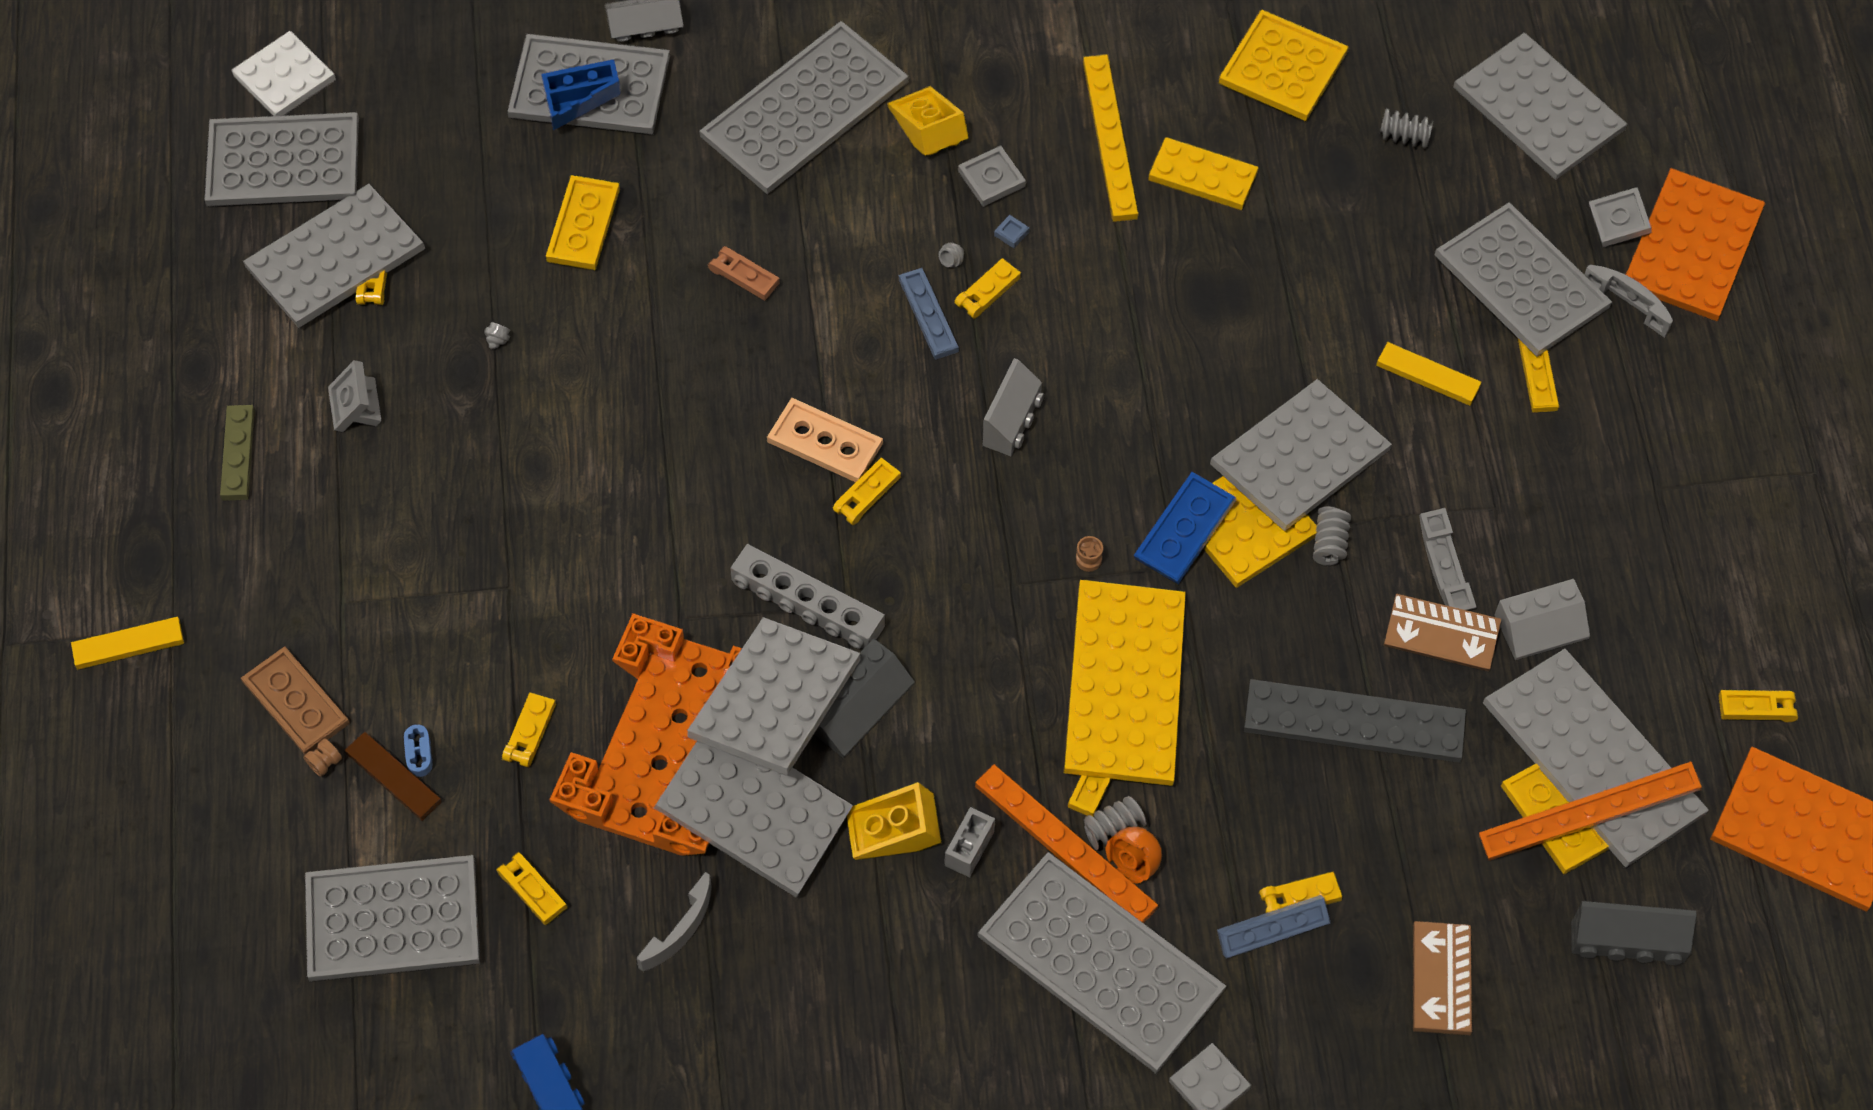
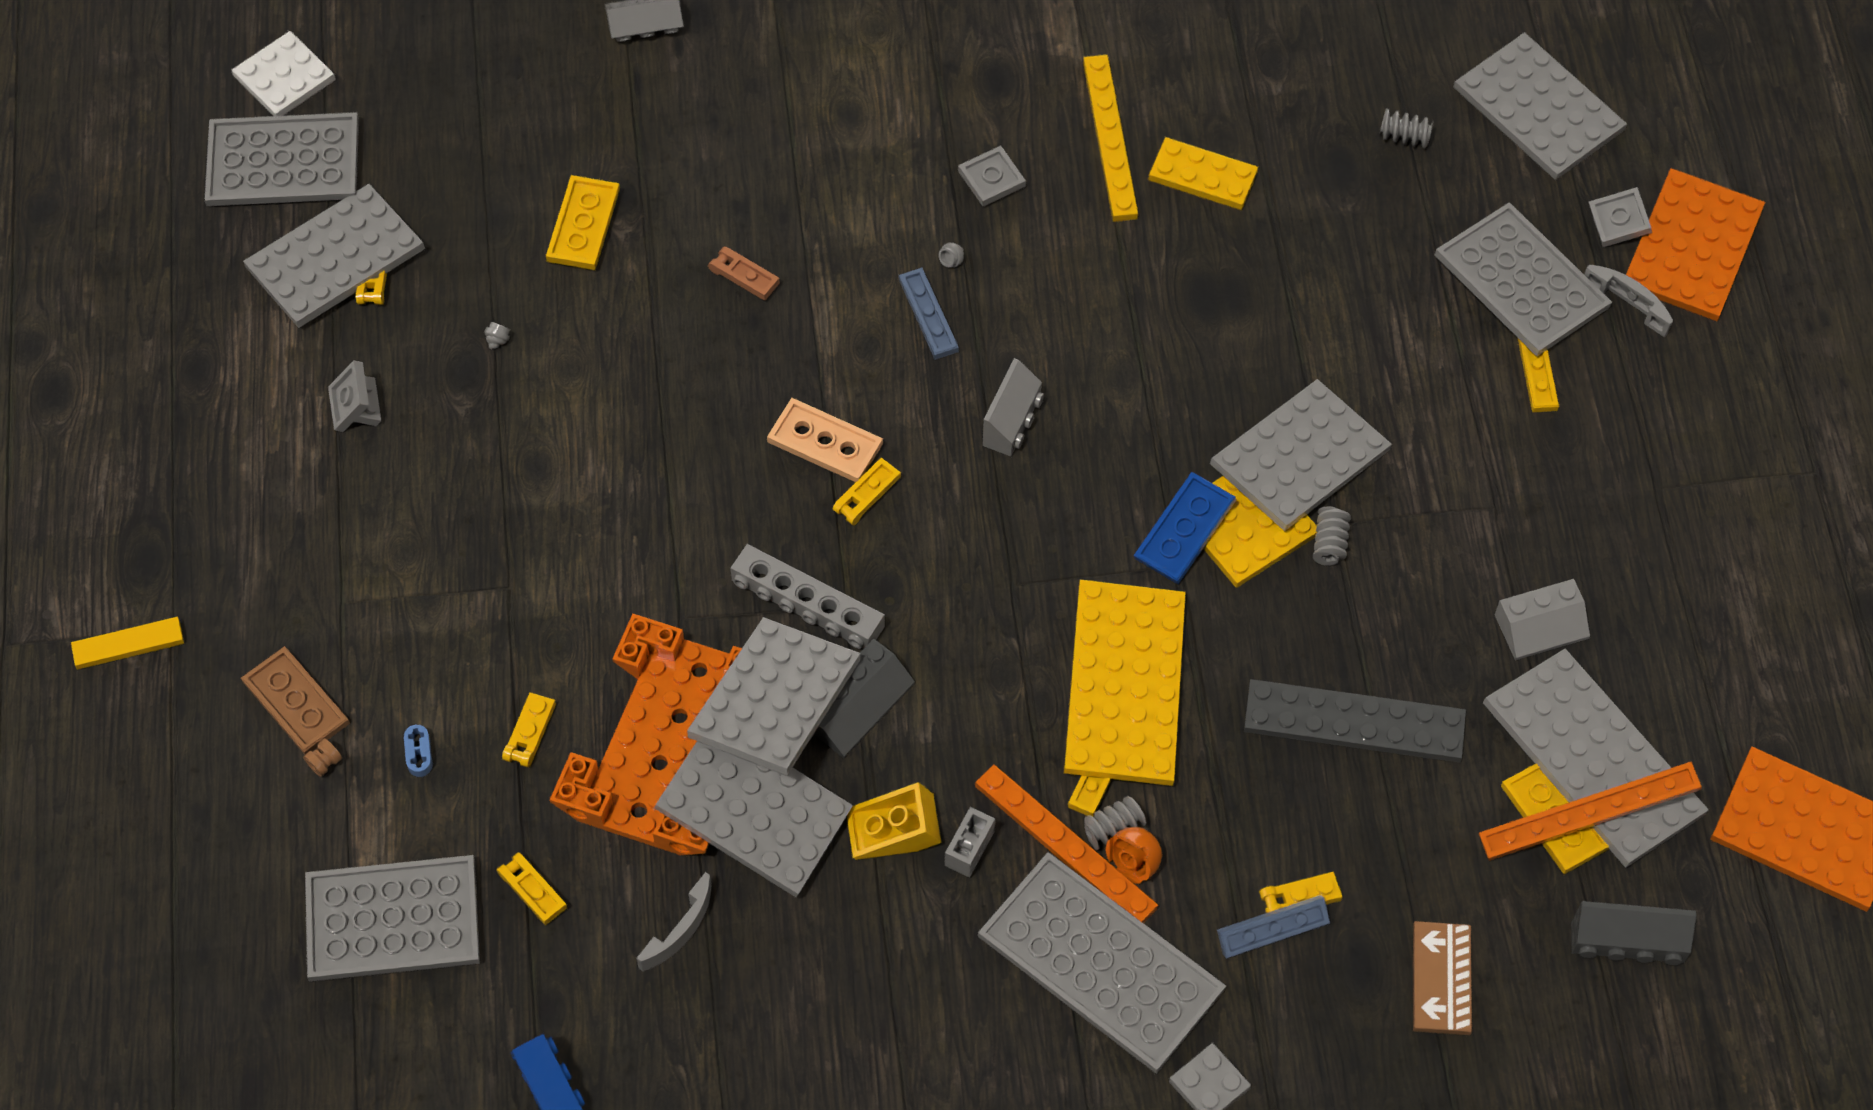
olive plate [220,405,255,501] -> none
reddish brown tile [345,732,442,821] -> none
light grey plate [508,34,670,134] -> none
blue wedge [541,59,620,131] -> none
light grey plate [700,21,908,194] -> none
yellow slope [888,86,968,156] -> none
yellow plate [954,258,1021,319] -> none
sand blue tile [994,215,1029,248] -> none
medium nougat wheel [1076,536,1103,572] -> none
yellow plate [1219,9,1348,121] -> none
yellow tile [1376,342,1481,406] -> none
medium nougat tile [1384,594,1501,671] -> none
light grey slope [1419,508,1476,611] -> none
yellow plate [1719,690,1798,722] -> none

